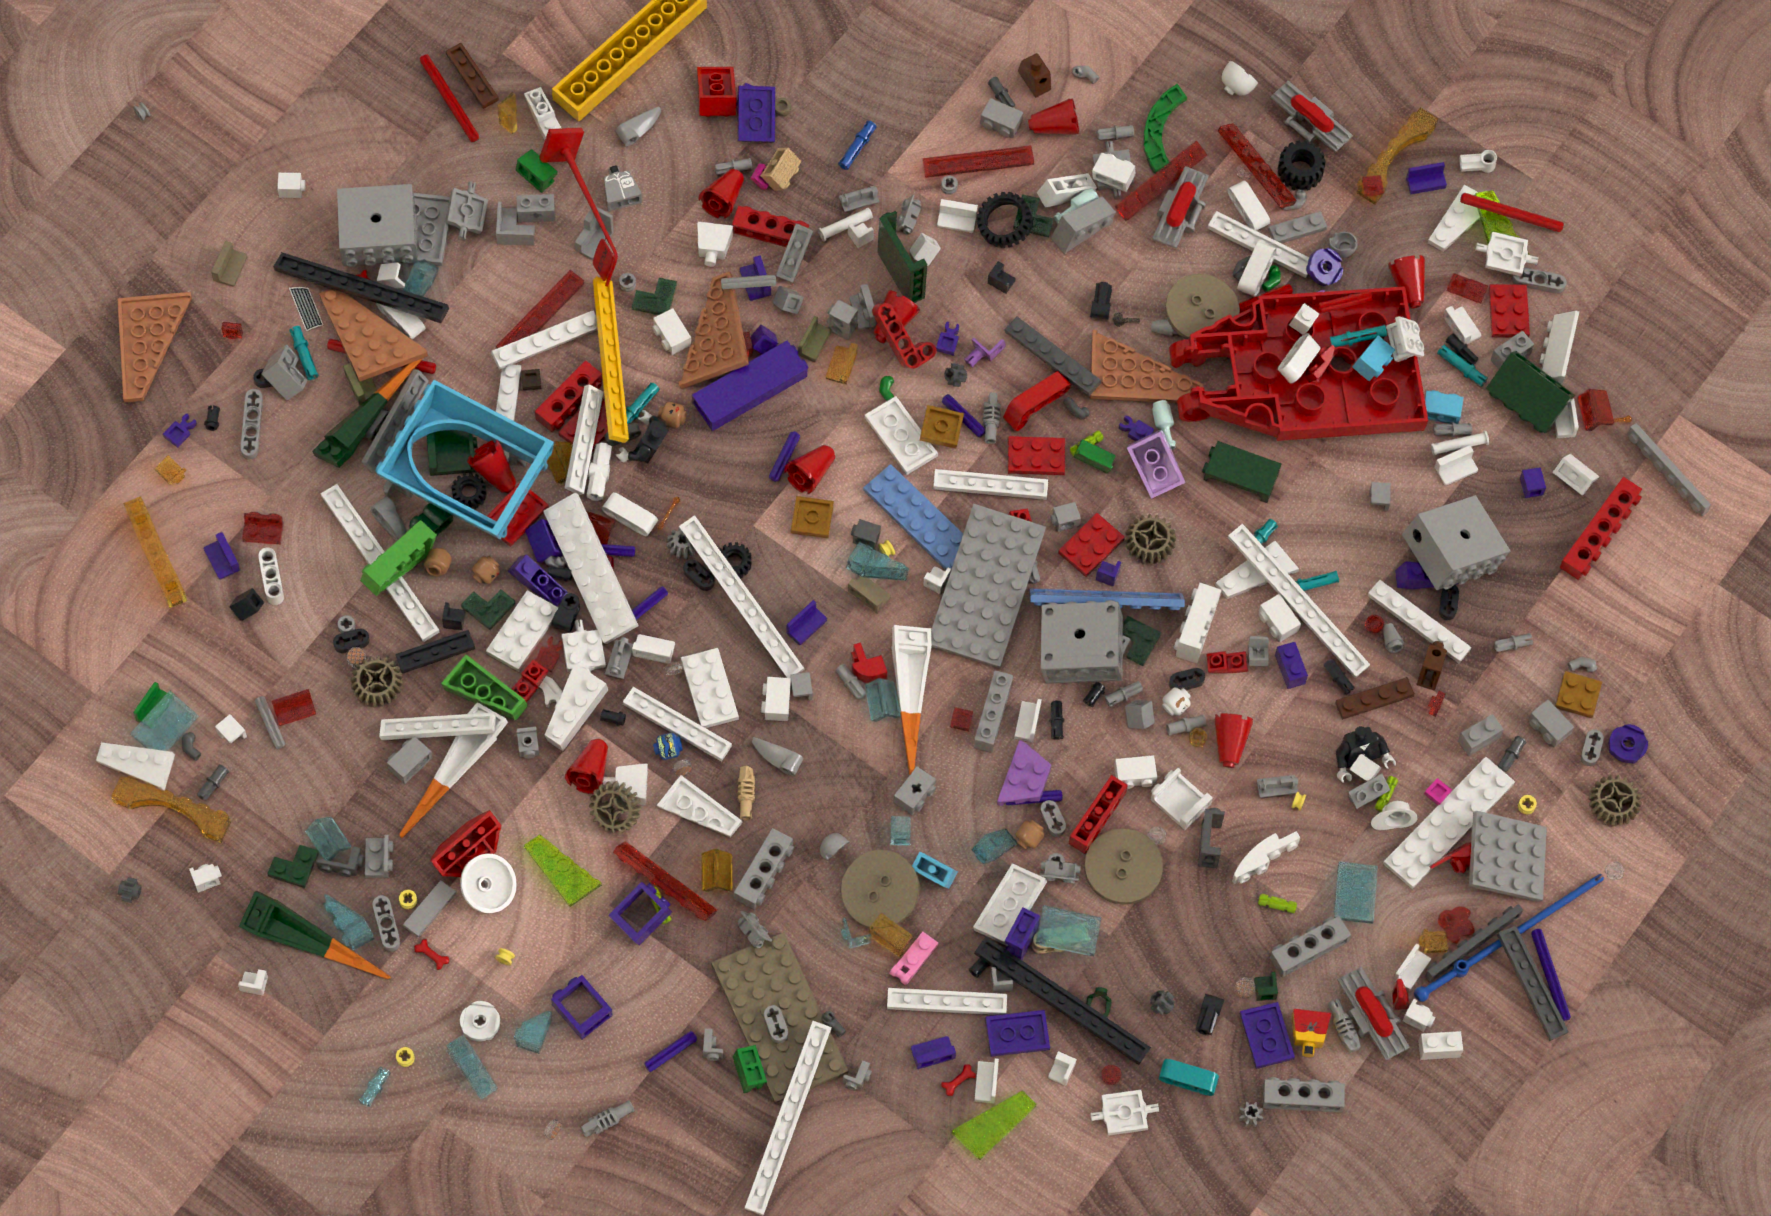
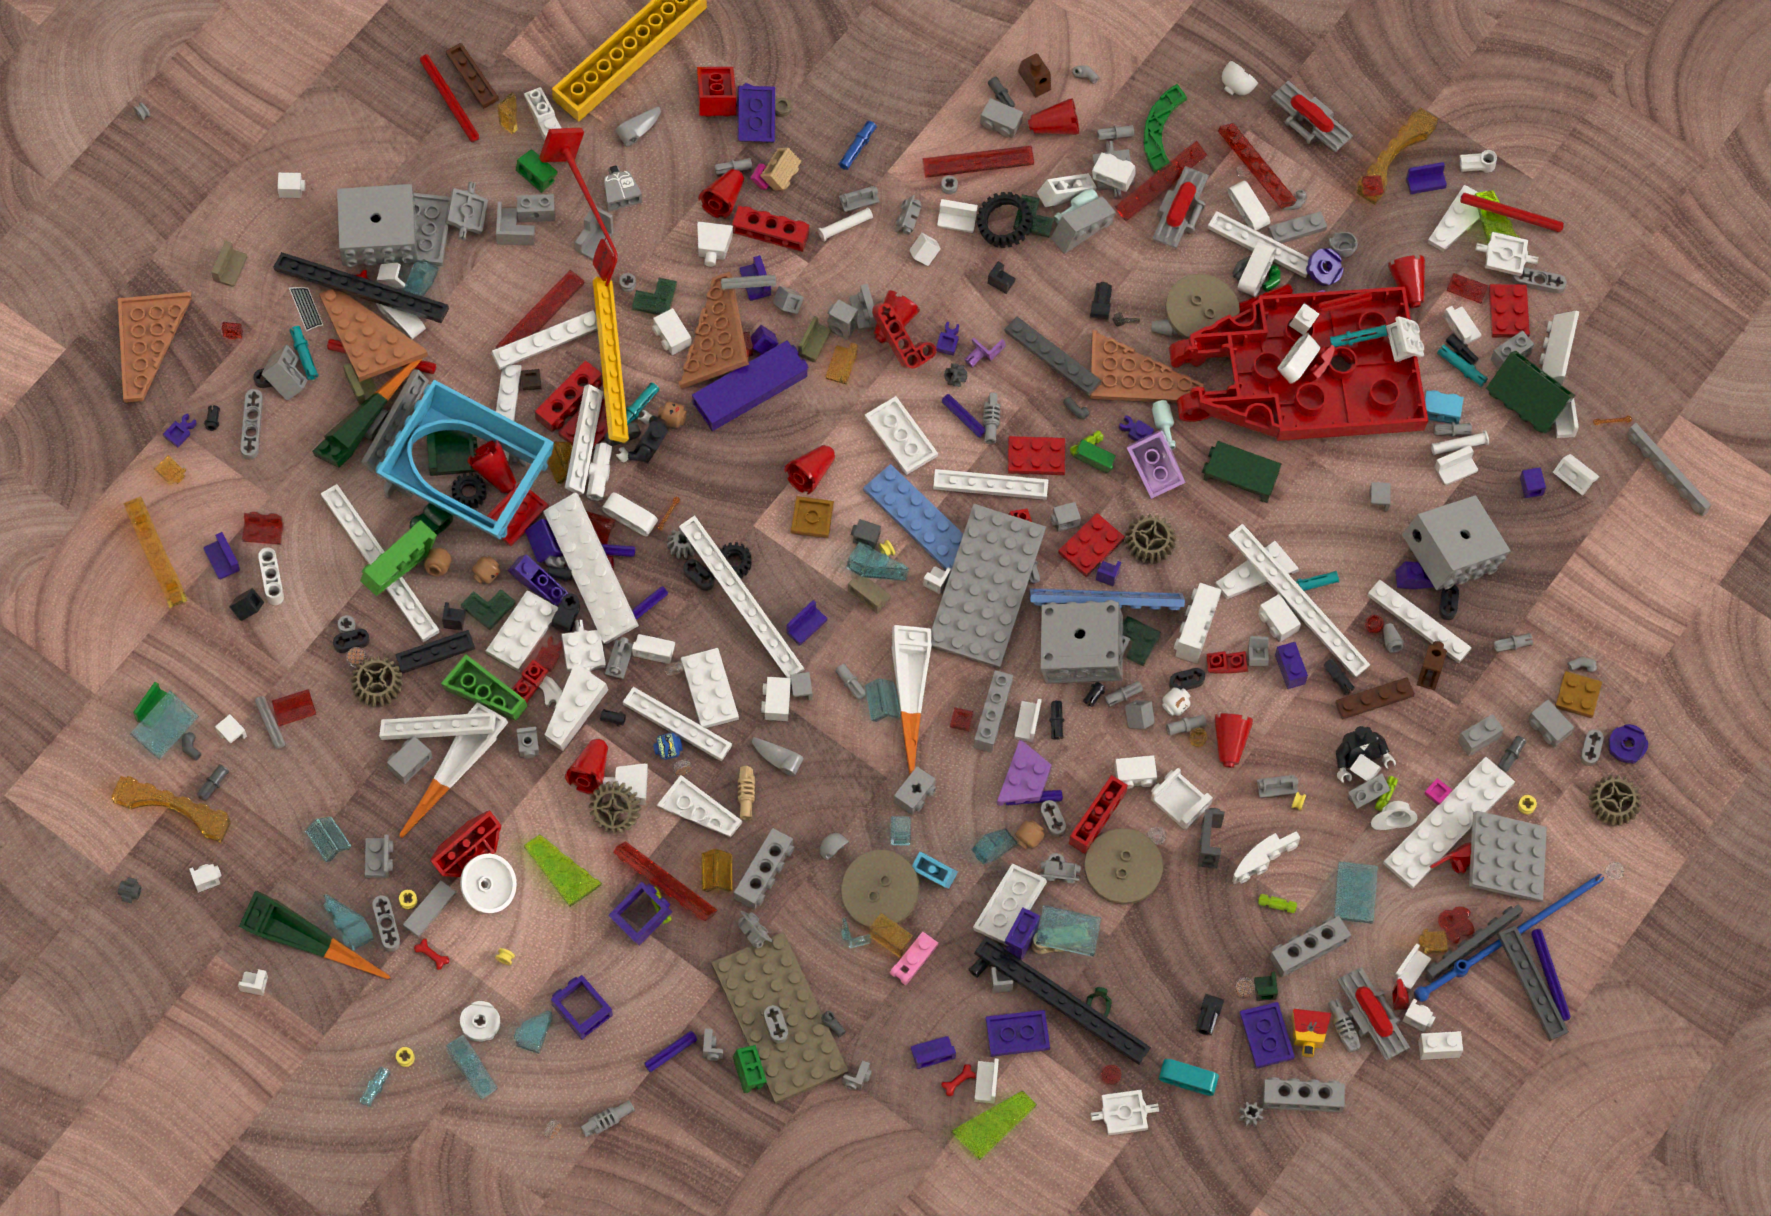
white wing [96,742,175,791] -> none
dark green plate [267,845,319,888] -> none
dark grey bracket [316,847,364,877] -> none
light grey piece [370,496,406,541] -> none
white plate [744,1021,832,1216] -> none
dark purple axle [769,431,800,482] -> none
light grey plate [776,224,814,283] -> none
white panel [848,223,874,248] -> none
red brick [851,642,887,683] -> none
dark green panel [877,211,927,303] -> none
green arm [879,376,895,401] -> none
white plate [887,988,1007,1015] -> none
pearl gold plate [920,405,964,449] -> none
red beam [1003,371,1072,432] -> none
white panel [1048,1051,1077,1086] -> none
dark grey gear [1150,990,1175,1015] -> none
teal pin [1253,519,1278,544] -> none
black tyre [1278,140,1326,191] -> none
medium azure brick [1352,336,1395,381] -> none
clear red plate [1428,691,1446,717] -> none
red brick [1560,477,1642,580] -> none
clear red panel [1578,389,1614,431] -> none

